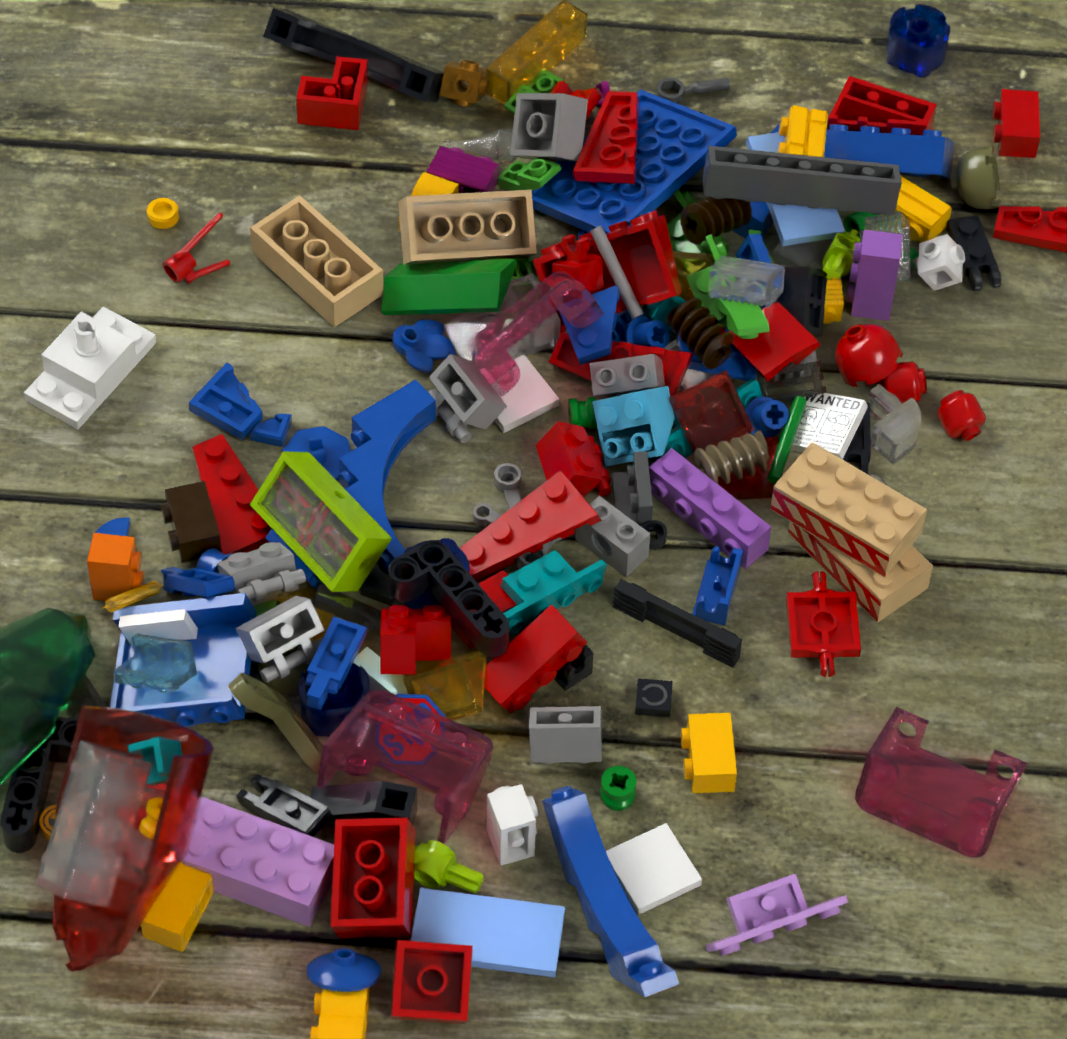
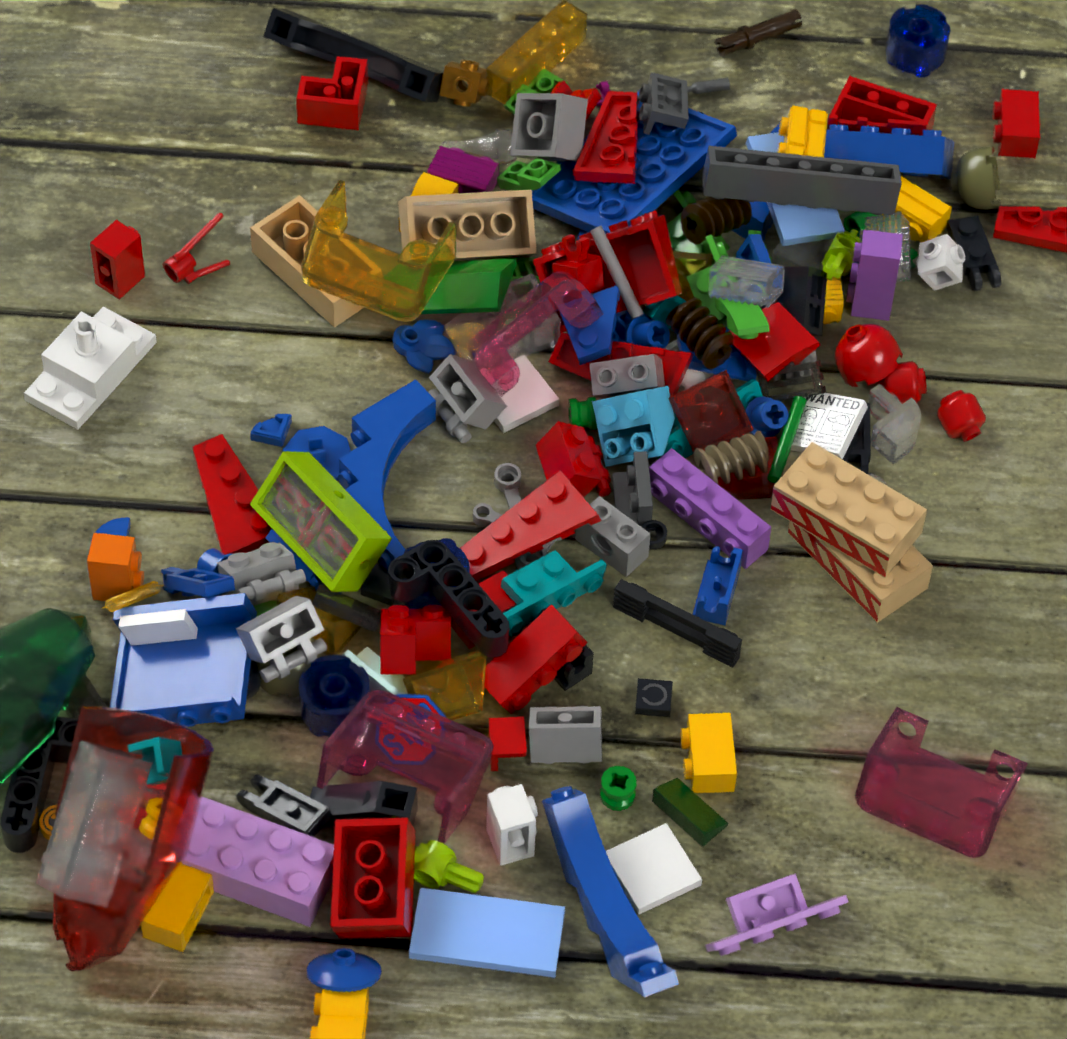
clear light blue bracket [113,634,197,693] -> none
yellow tile [147,198,179,229] -> none
dark brown brick [161,481,221,563] -> none
blue wing [189,363,262,440] -> none
olive beam [228,672,334,775] -> none
blue hinge [306,617,367,710] -> none
red brick [390,940,473,1024] -> none
red plate [786,571,861,677] -> none
none -> red brick [90,220,145,300]
none -> clear yellow windscreen [301,180,456,322]
none -> red panel [488,716,527,772]
none -> dark grey bracket [638,72,688,135]
none -> dark green slope [652,778,728,847]
none -> dark brown pin [715,9,802,57]

